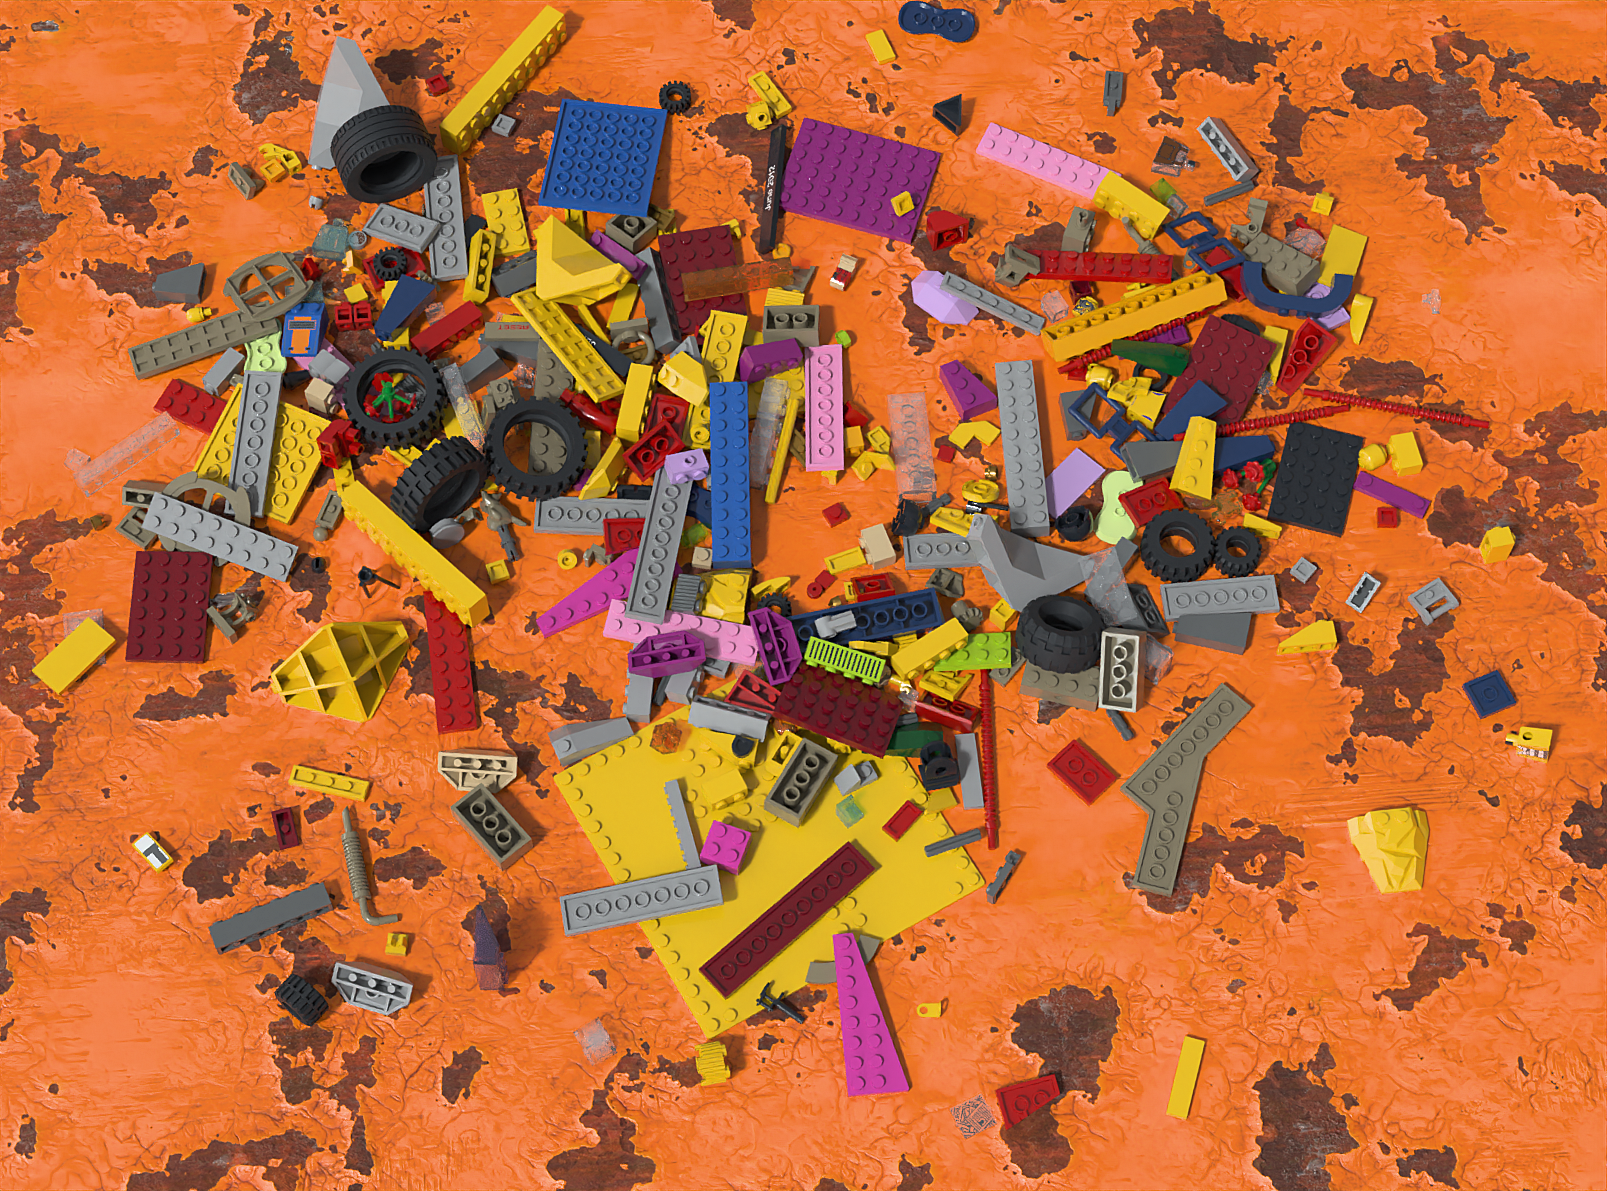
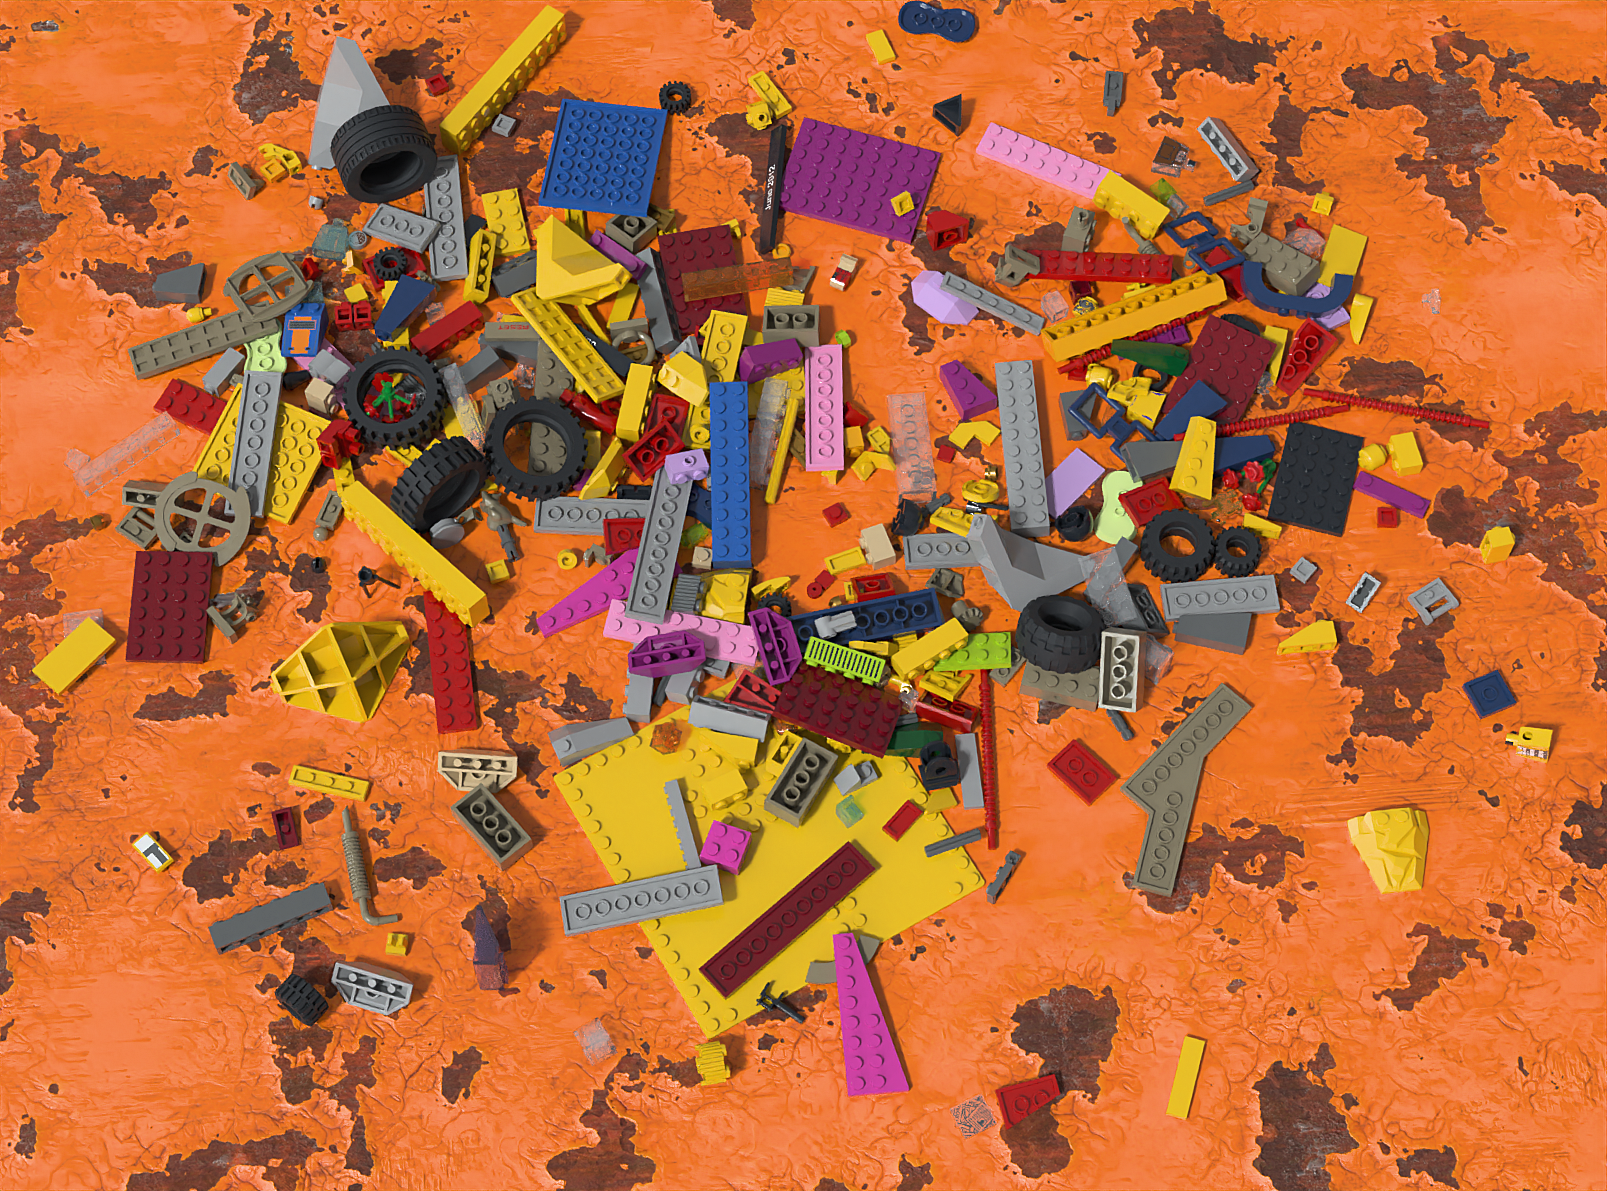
light grey plate [141,492,299,583] -> none
black tile [732,735,755,758] -> none
yellow piece [917,1001,941,1017] -> none
yellow panel [989,597,1017,631] -> none

